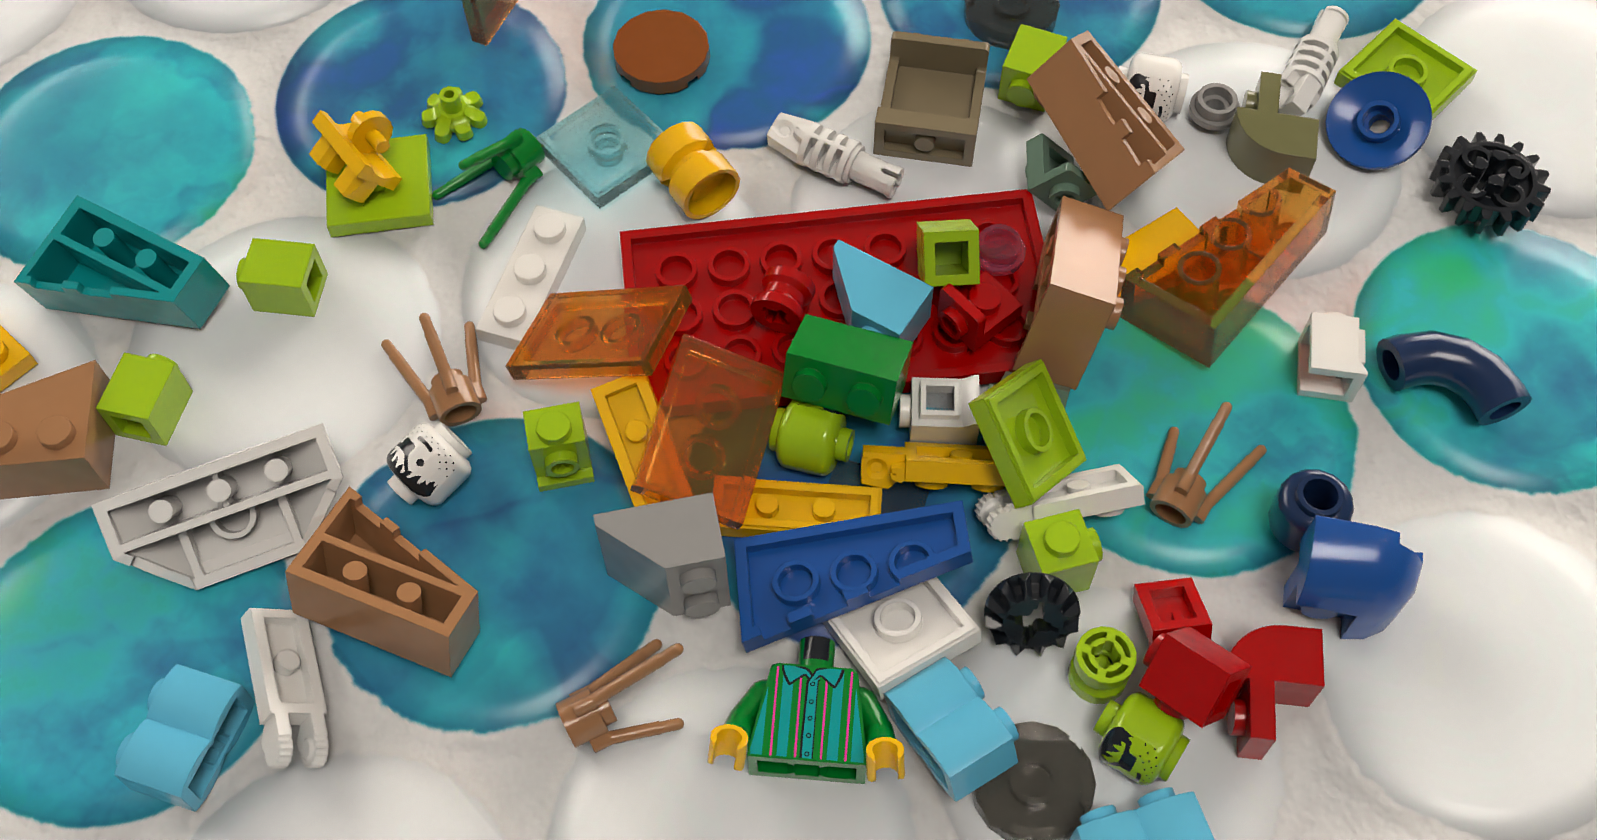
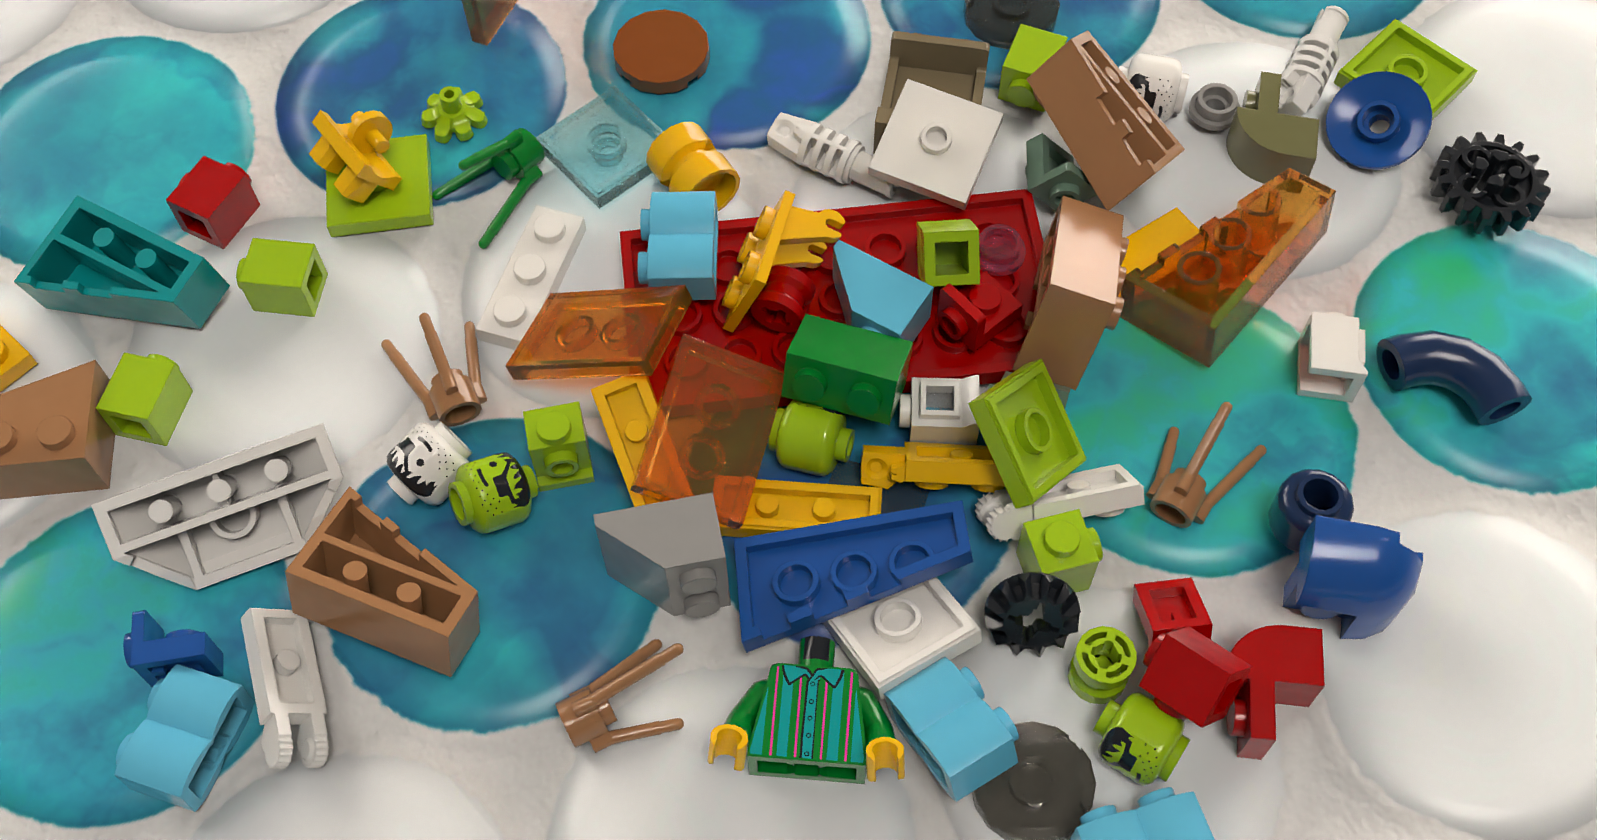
none -> blue bracket [123,610,223,687]
none -> red brick [166,156,260,249]
none -> lime head [448,452,538,534]
none -> medium azure brick [638,191,718,301]
none -> yellow plate [722,190,845,333]
none -> white plate [868,79,1004,210]

